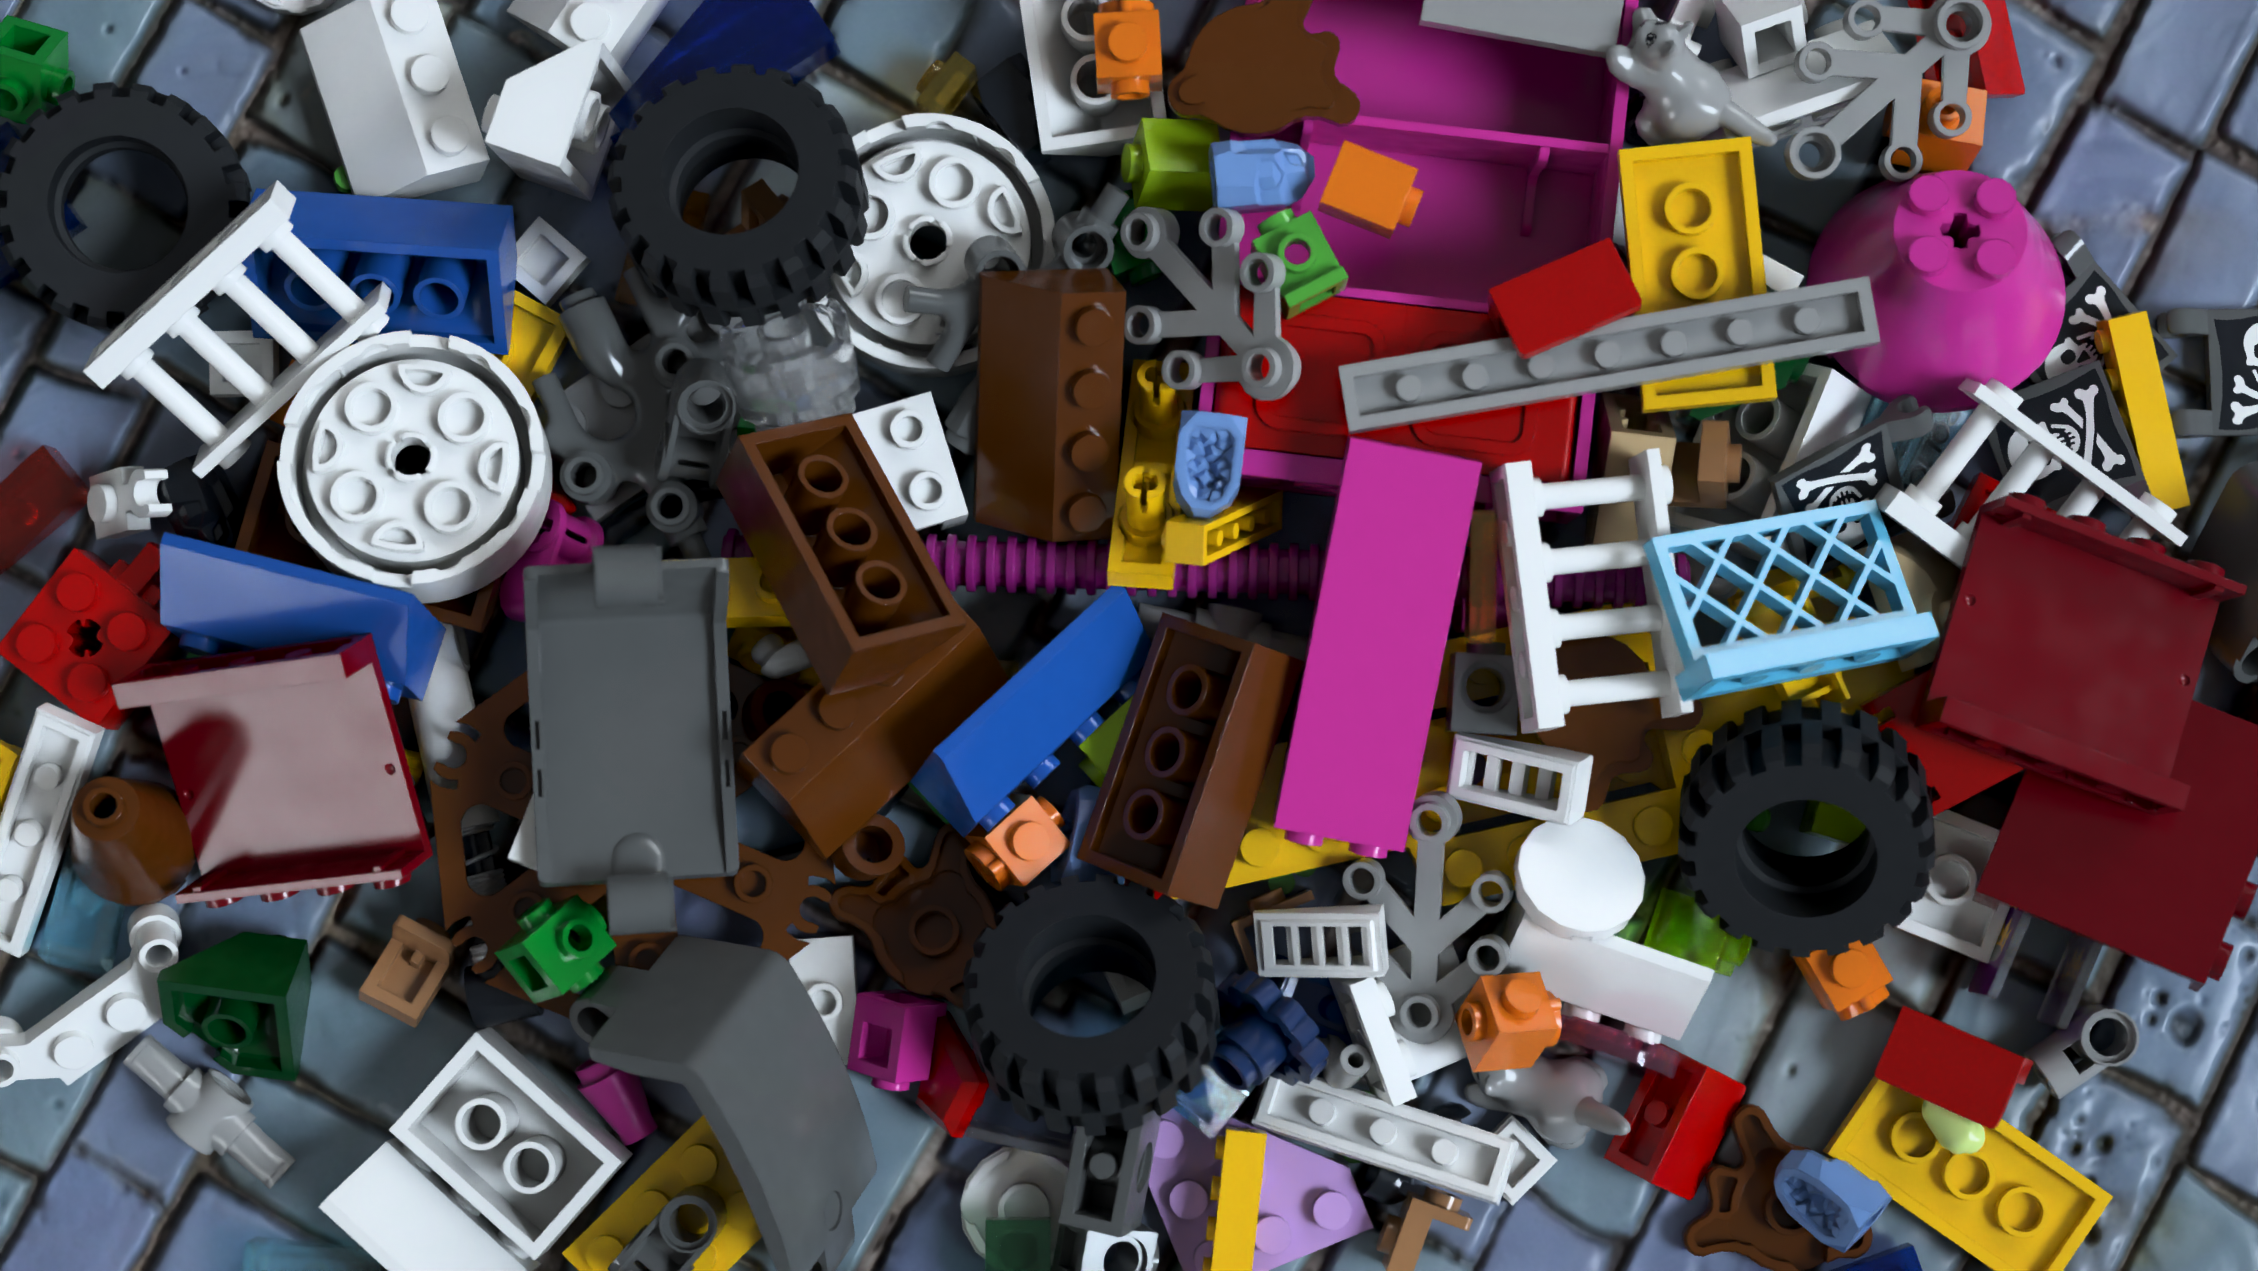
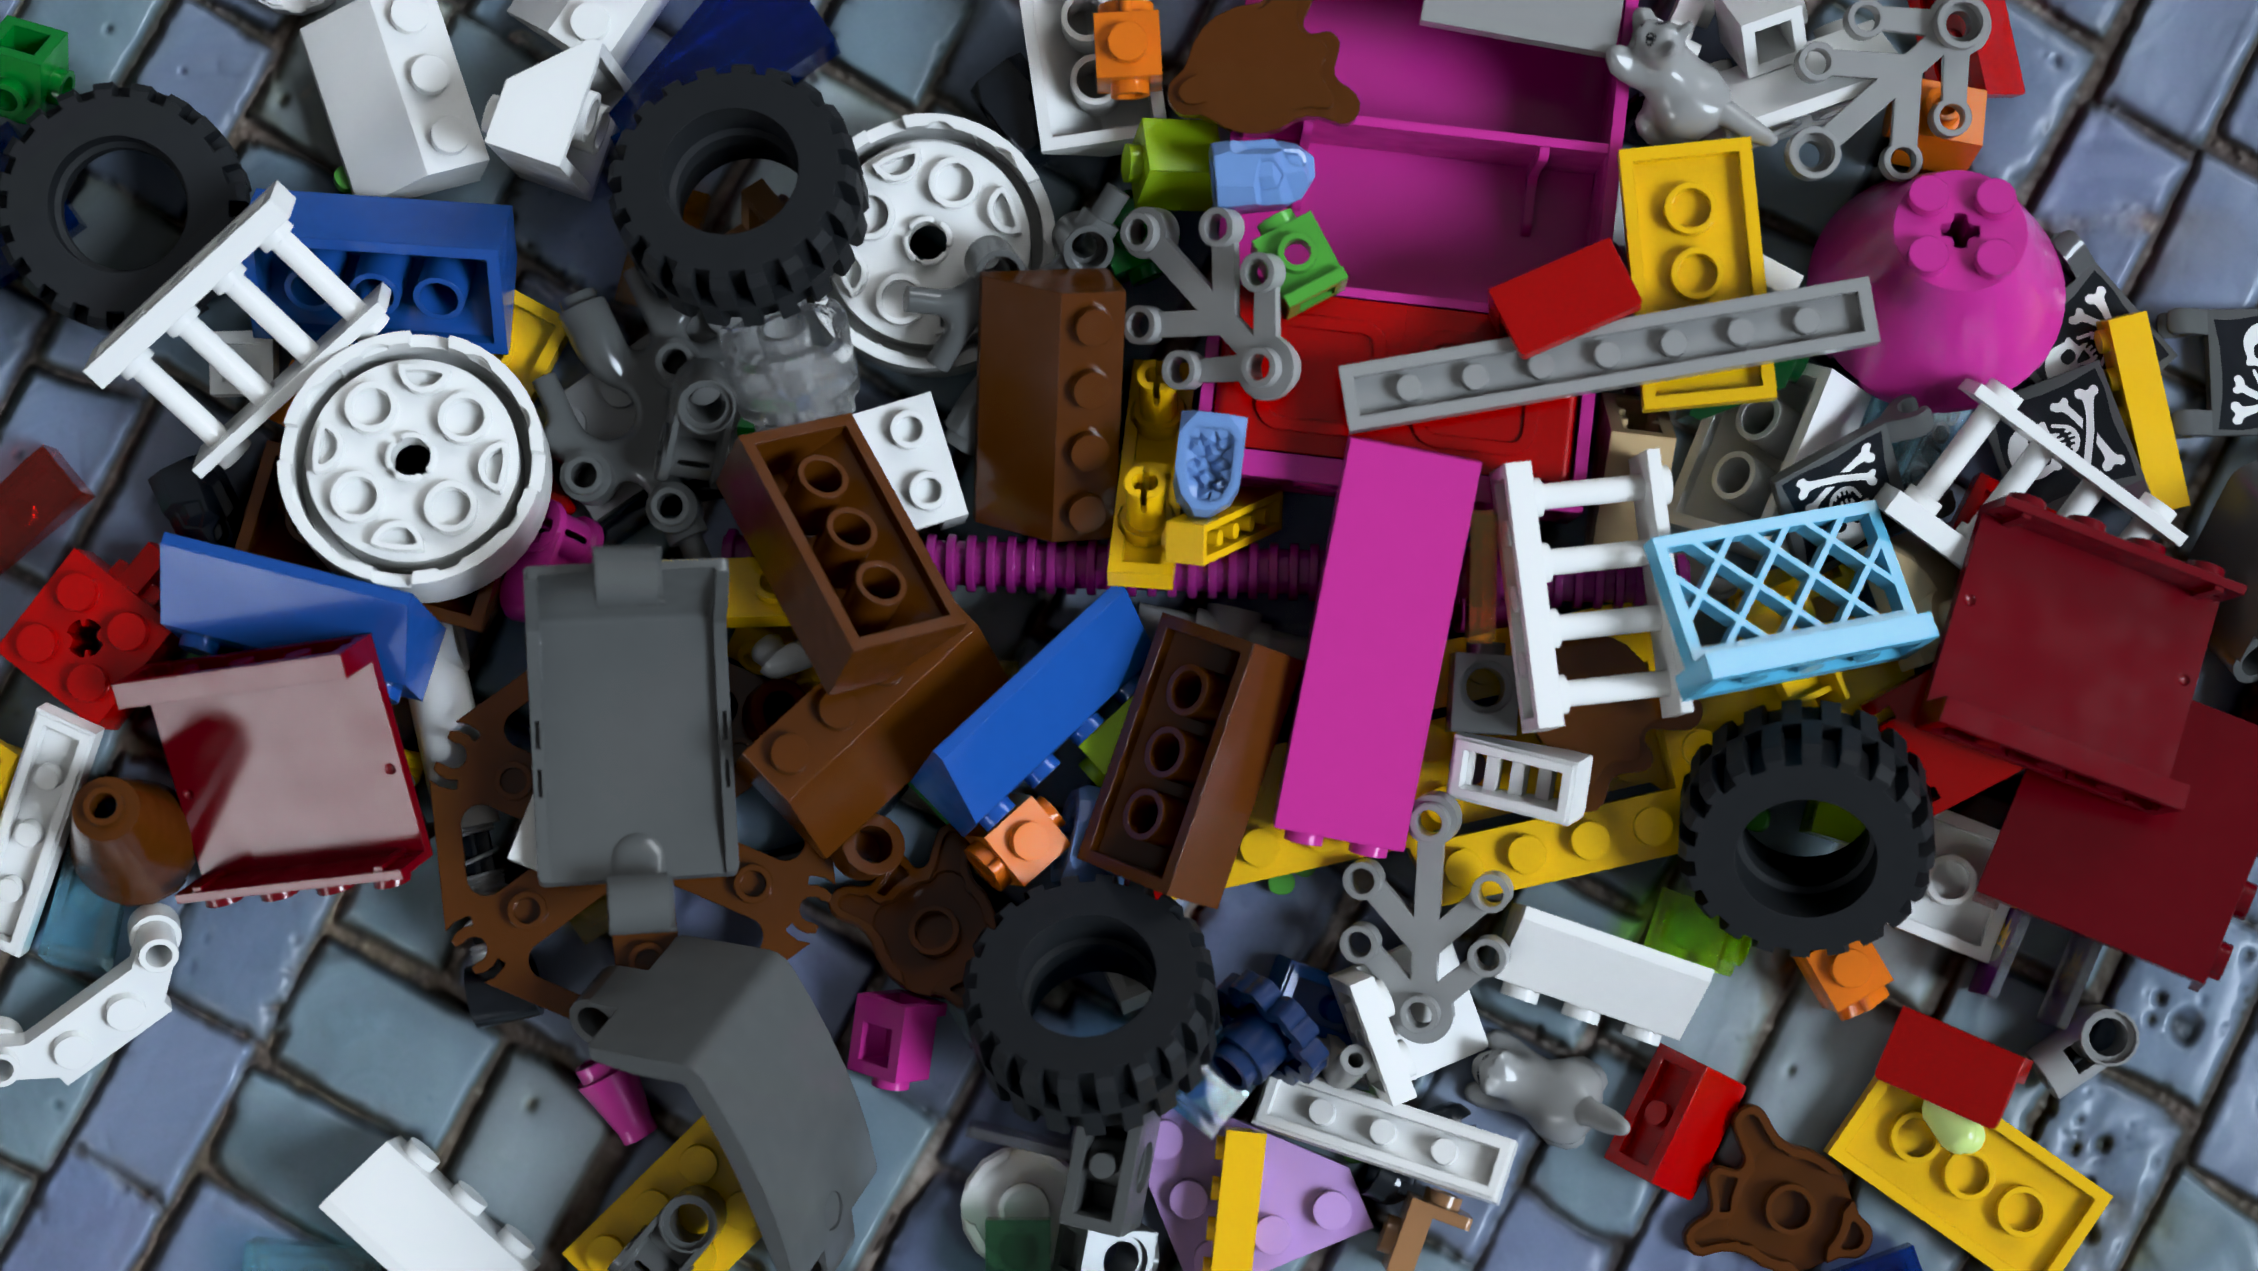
white plate [87,466,173,540] -> none
light grey pin [123,1034,296,1189] -> none
dark green slope [157,931,312,1082] -> none
medium nougat bracket [359,914,456,1028] -> none
white brick [389,1027,633,1261] -> none
green brick [495,894,617,1004] -> none
white plate [516,216,591,308] -> none
white plate [789,935,858,1065] -> none
clear yellow plate [916,51,979,115] -> none
red piece [916,1011,989,1139] -> none
medium nougat bracket [1229,887,1315,974] -> none
white slope [1253,903,1389,978] -> none
orange brick [1317,140,1424,239] -> none
orange brick [1455,971,1562,1072] -> none
white tile [1491,1113,1558,1206] -> none
white tile [1513,817,1645,942] -> none
clear pink tile [1558,1014,1681,1079] -> none
medium nougat bracket [1667,420,1742,509] -> none
medium blue rock [1774,1150,1892,1253] -> none

